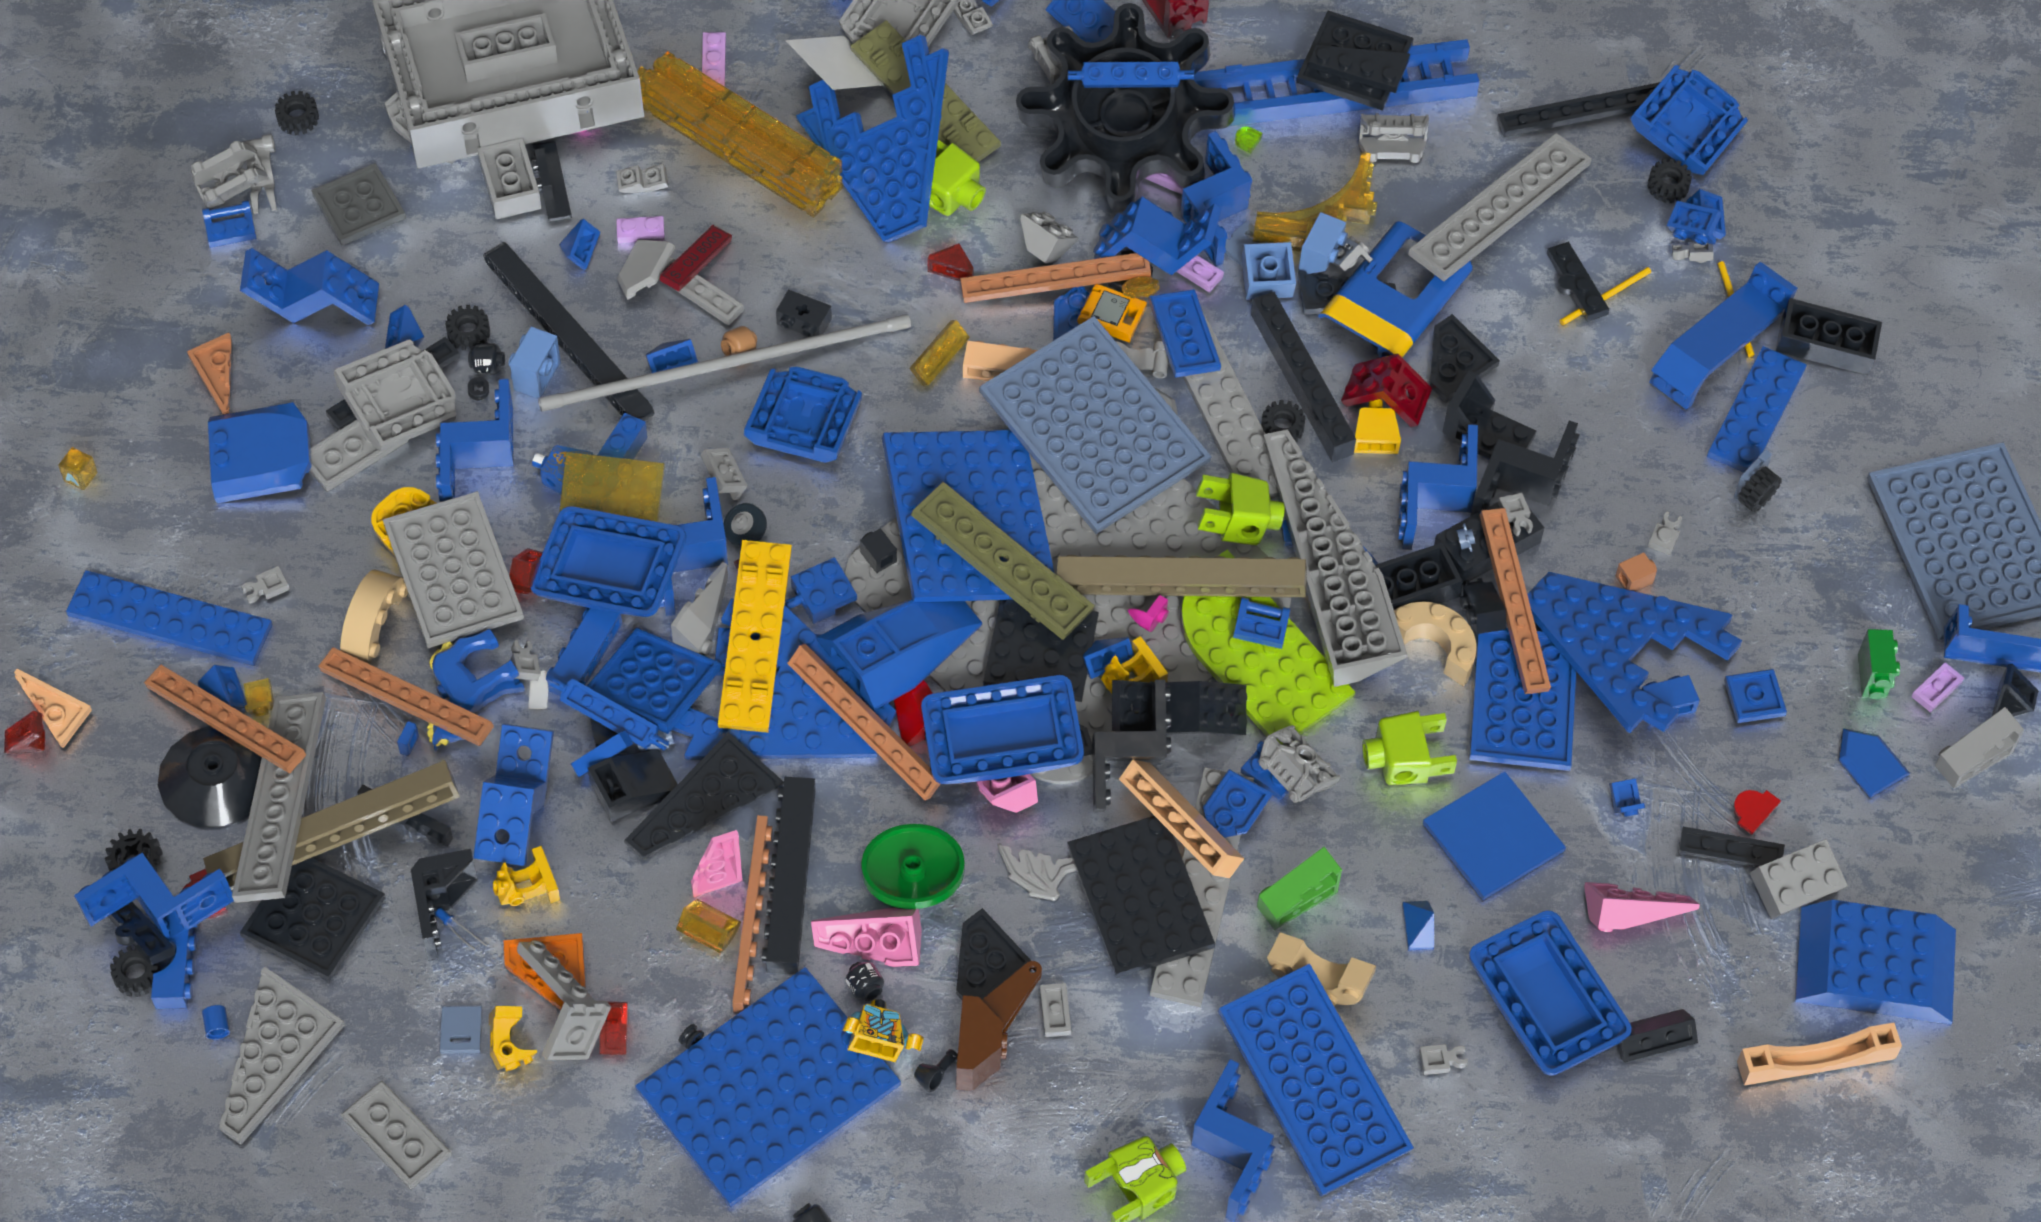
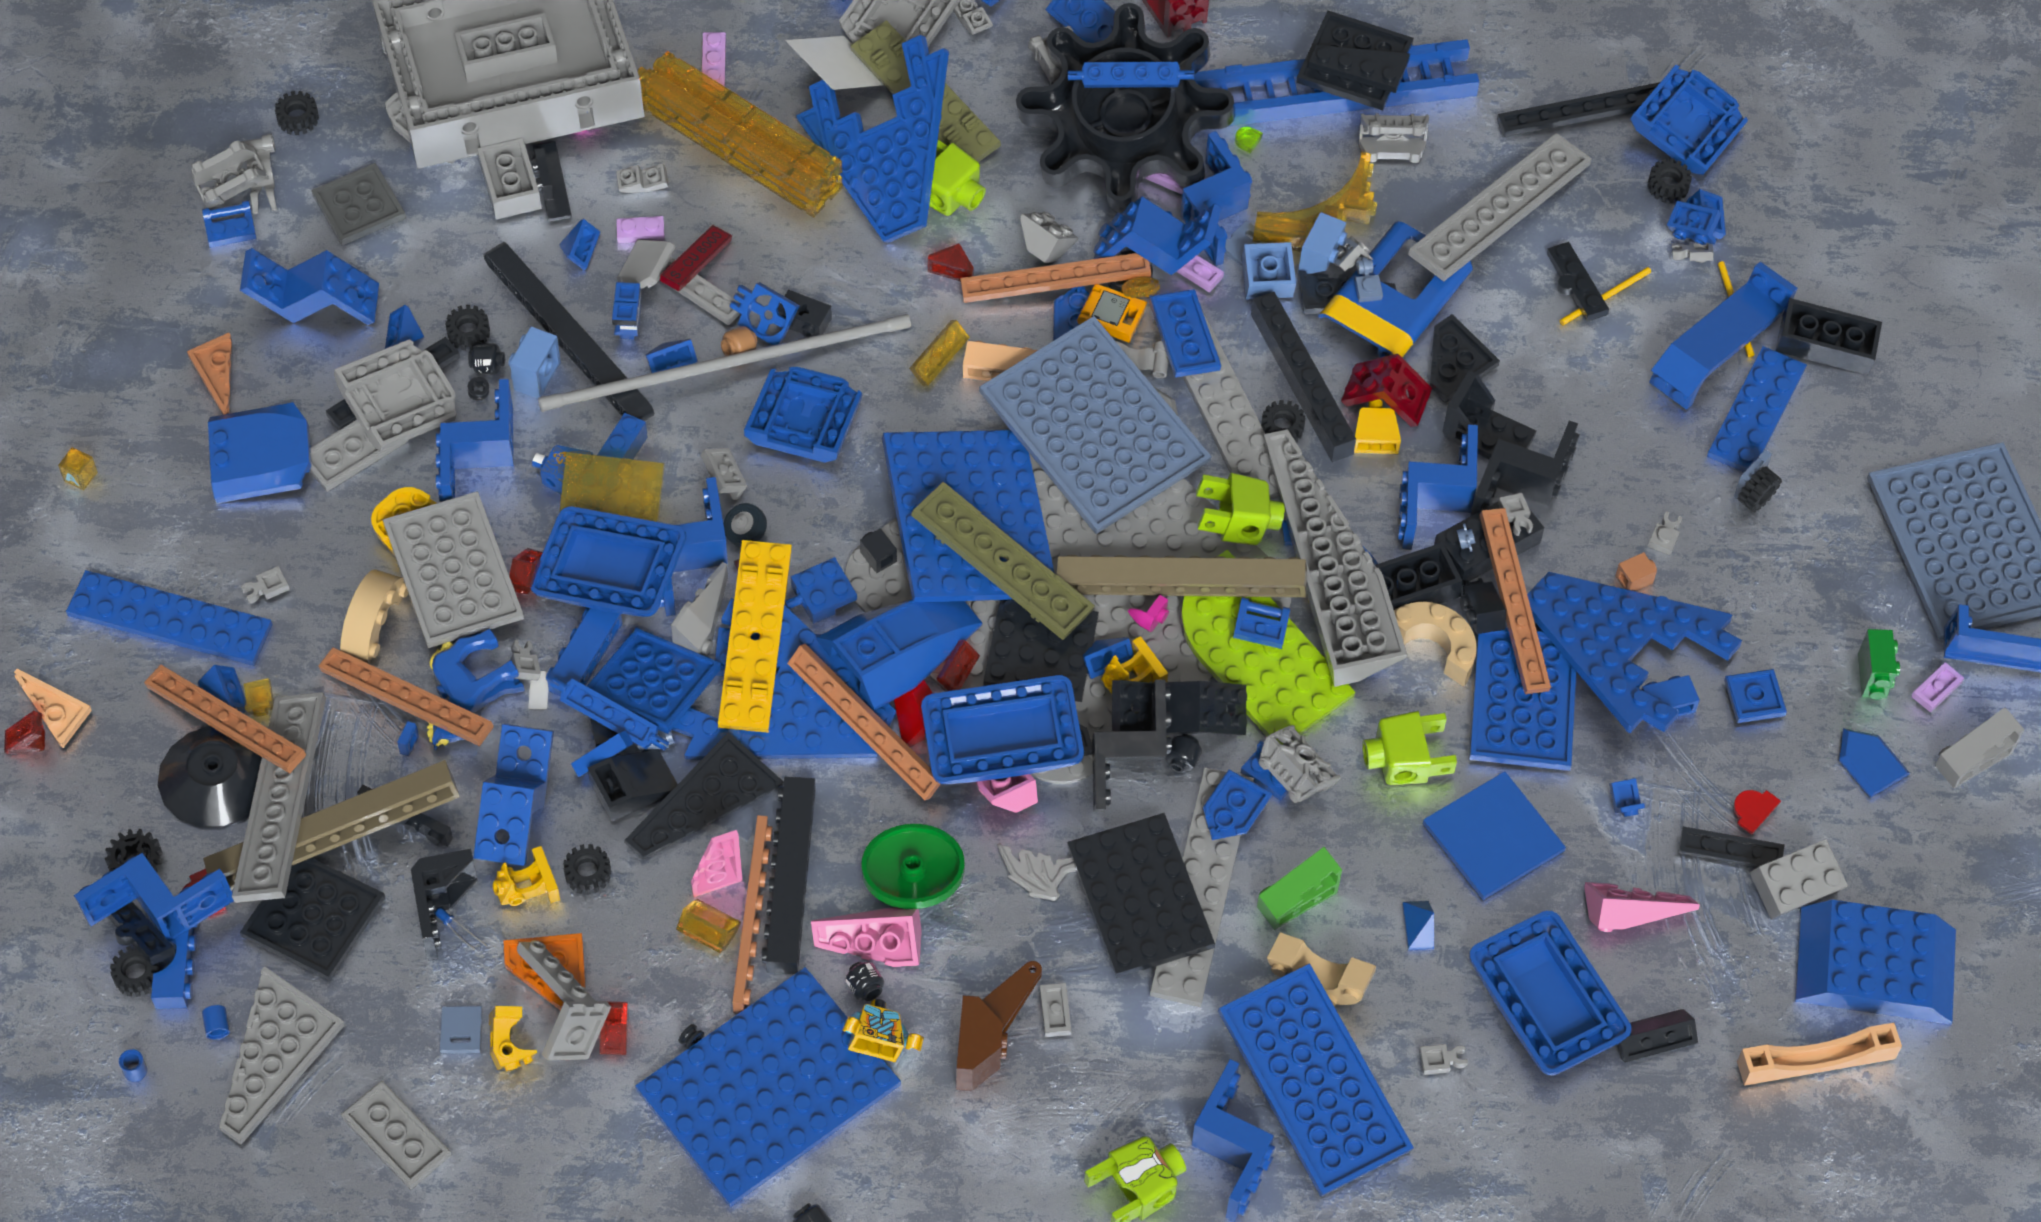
black bar [914,1049,958,1092] -> none
black plate [956,908,1031,1000] -> none
light nougat brick [1119,759,1244,878] -> none
black slope [1992,664,2039,716] -> none
none -> blue beam [119,1049,147,1082]
none -> black tyre [563,844,611,895]
none -> blue hips [612,282,642,340]
none -> blue piece [729,282,800,345]
none -> clear red plate [936,640,980,691]
none -> black head [1165,734,1202,773]
none -> sand blue plate [1354,257,1383,302]

